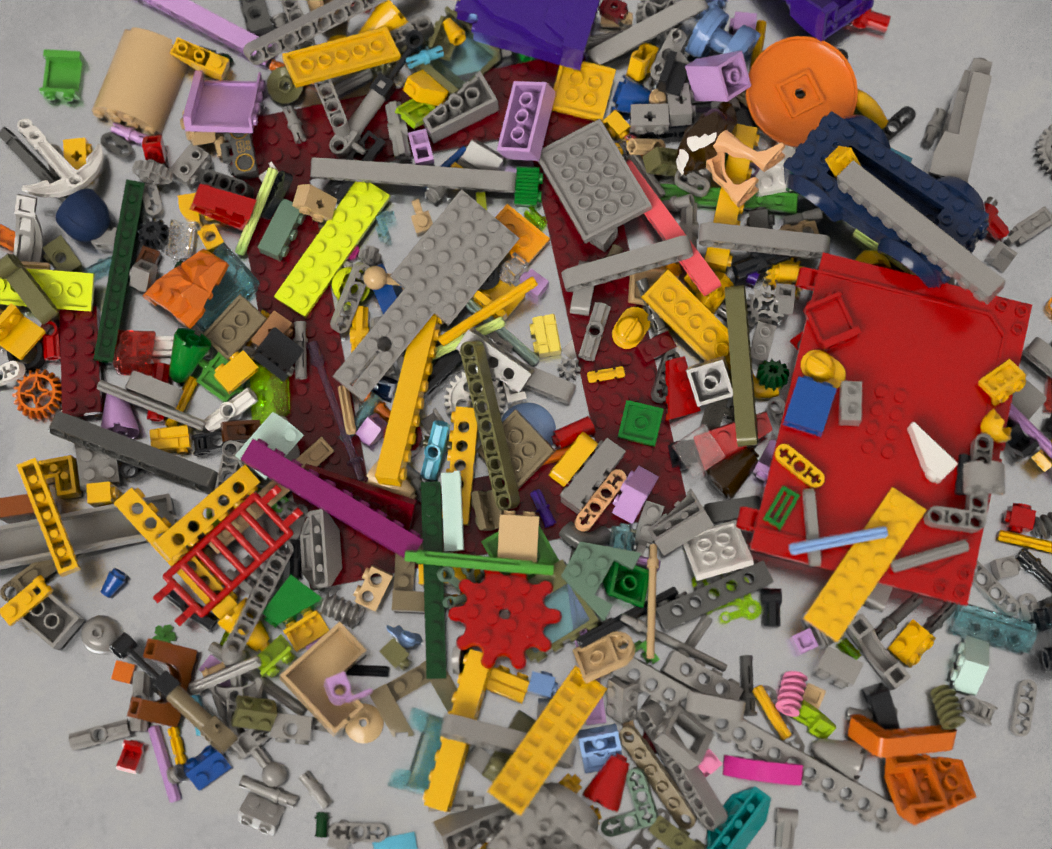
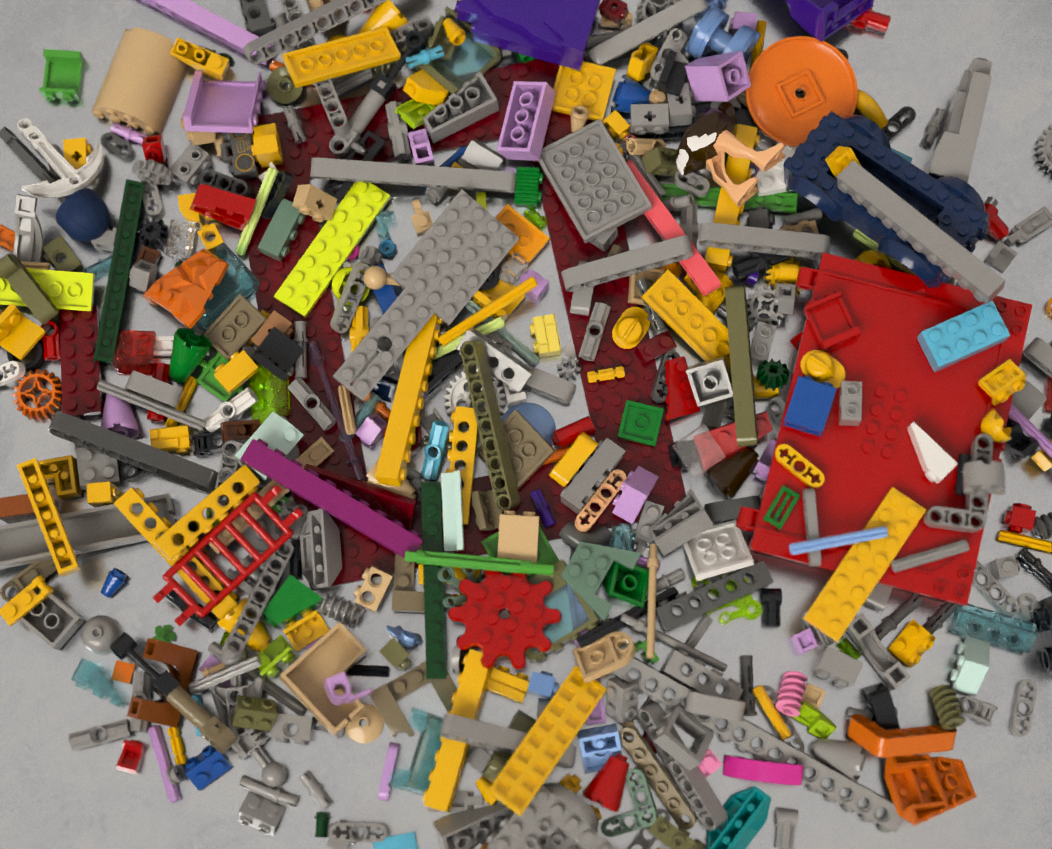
none -> clear light blue slope [71,658,129,707]
none -> yellow brick [251,123,284,168]
none -> light grey piece [288,377,337,431]
none -> dark azure plate [378,240,397,258]
none -> lavender beam [378,742,400,801]
none -> yellow cone [475,776,499,805]
none -> tan cone [570,106,589,133]
none -> light grey axle [646,568,686,598]
none -> medium azure brick [917,301,1010,373]

